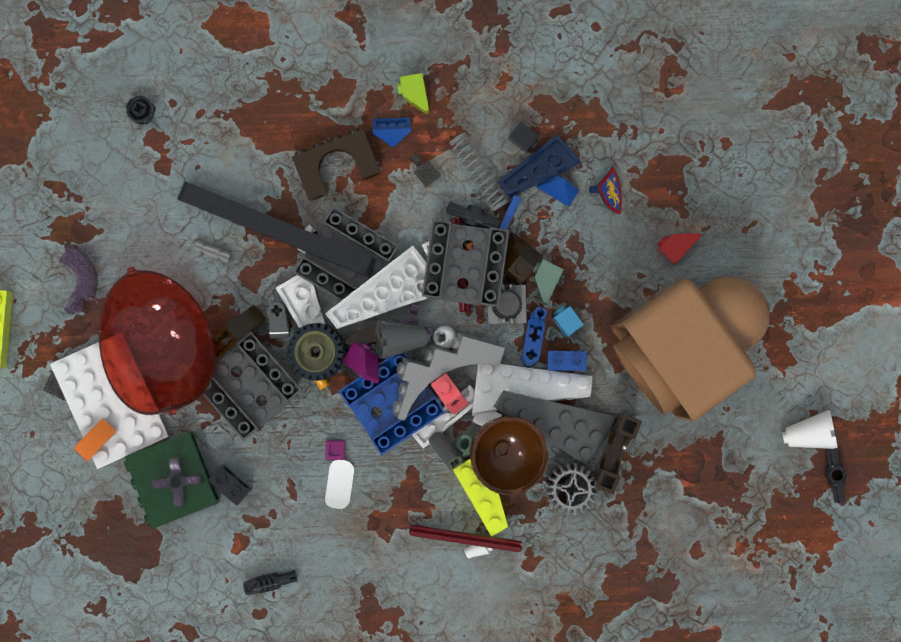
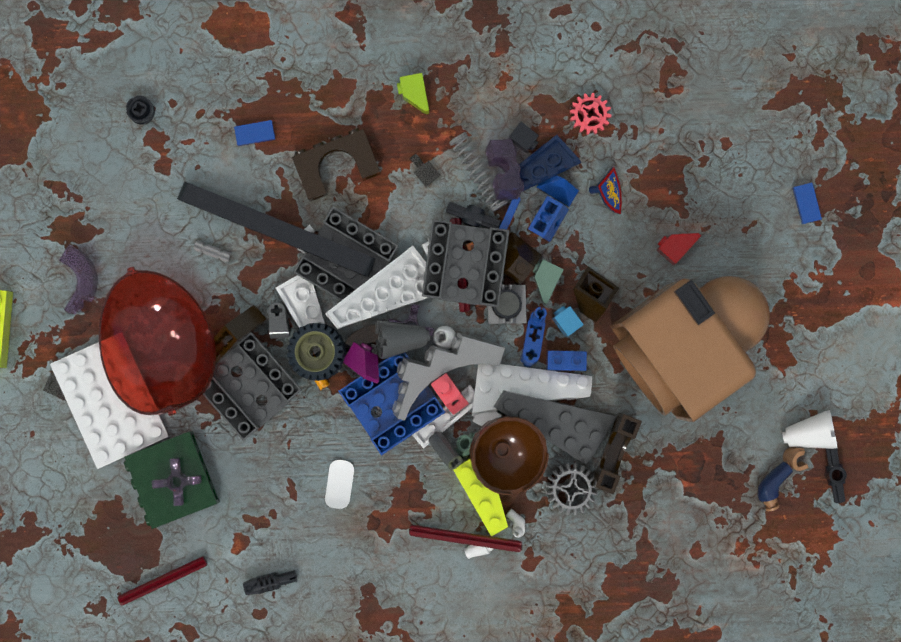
orange slope [73,418,117,462] -> none
black brick [208,464,252,506] -> none
magenta tile [325,440,345,460] -> none
blue slope [373,117,411,147] -> none
none -> dark red axle [117,556,207,606]
none -> blue tile [234,120,276,146]
none -> clear purple arch [485,139,524,200]
none -> white arm [506,508,525,538]
none -> blue brick [528,196,569,242]
none -> coral gear [569,93,611,135]
none -> dark brown slope [573,267,619,323]
none -> black tile [674,279,715,325]
none -> piece [757,447,808,511]
none -> blue tile [792,183,822,224]

